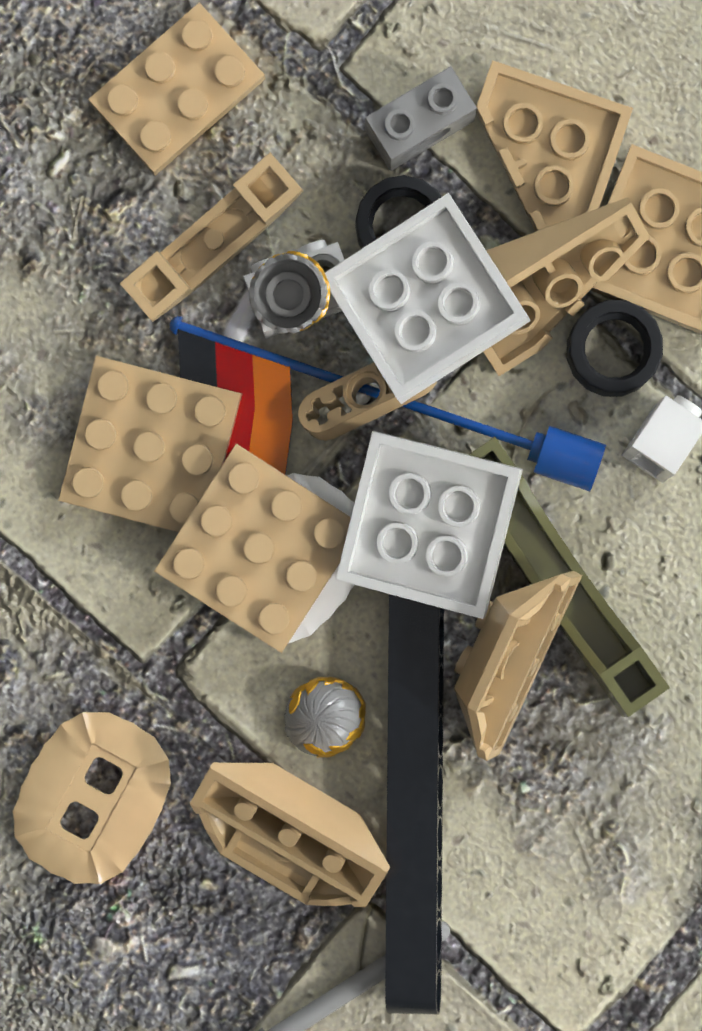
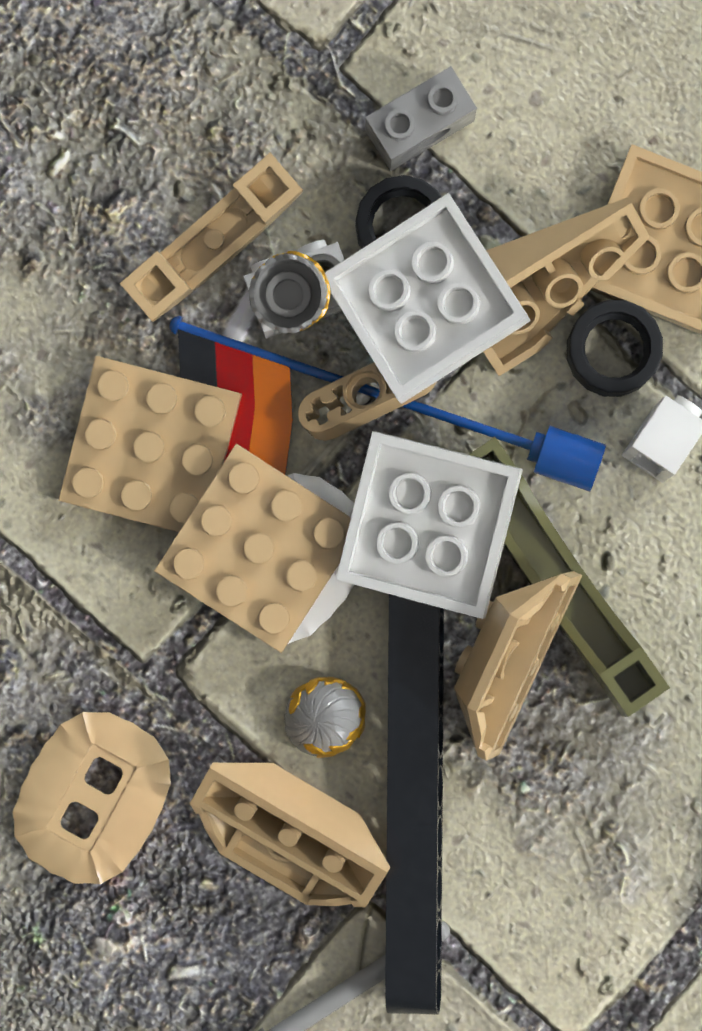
tan plate [88,2,265,176] -> none
tan plate [476,60,633,232] -> none

